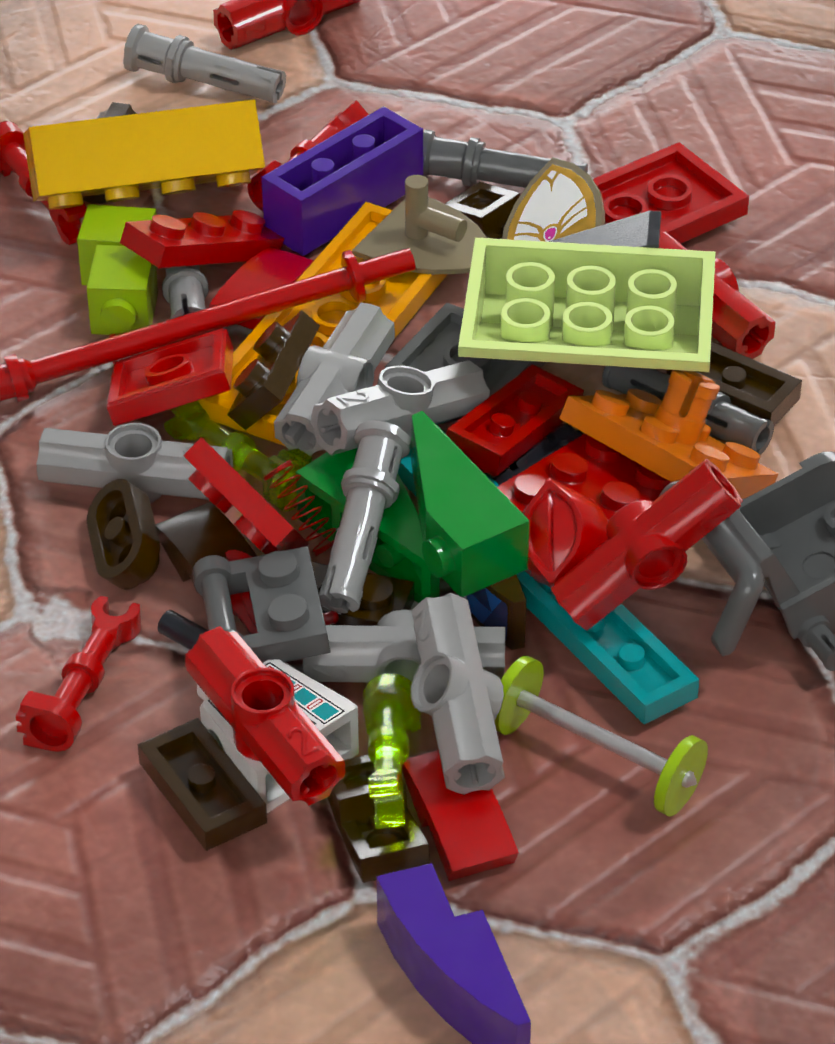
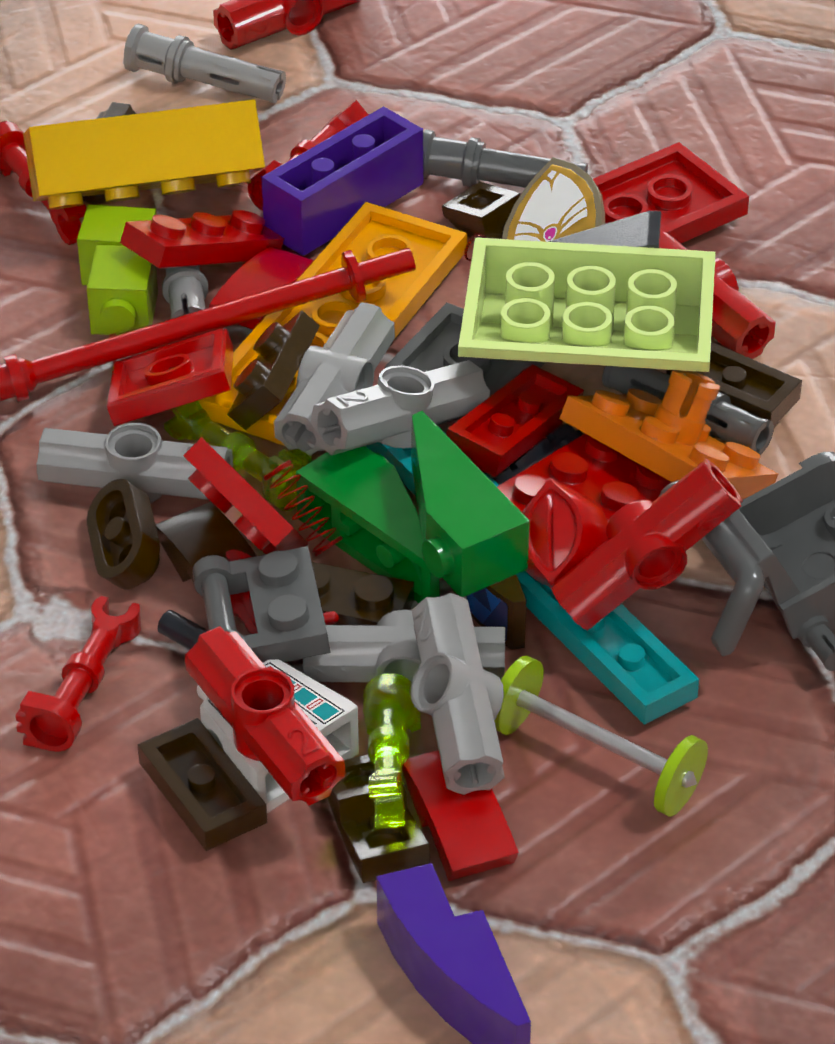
light grey pin [319,420,412,613] -> none
dark tan shield [352,175,487,275] -> none

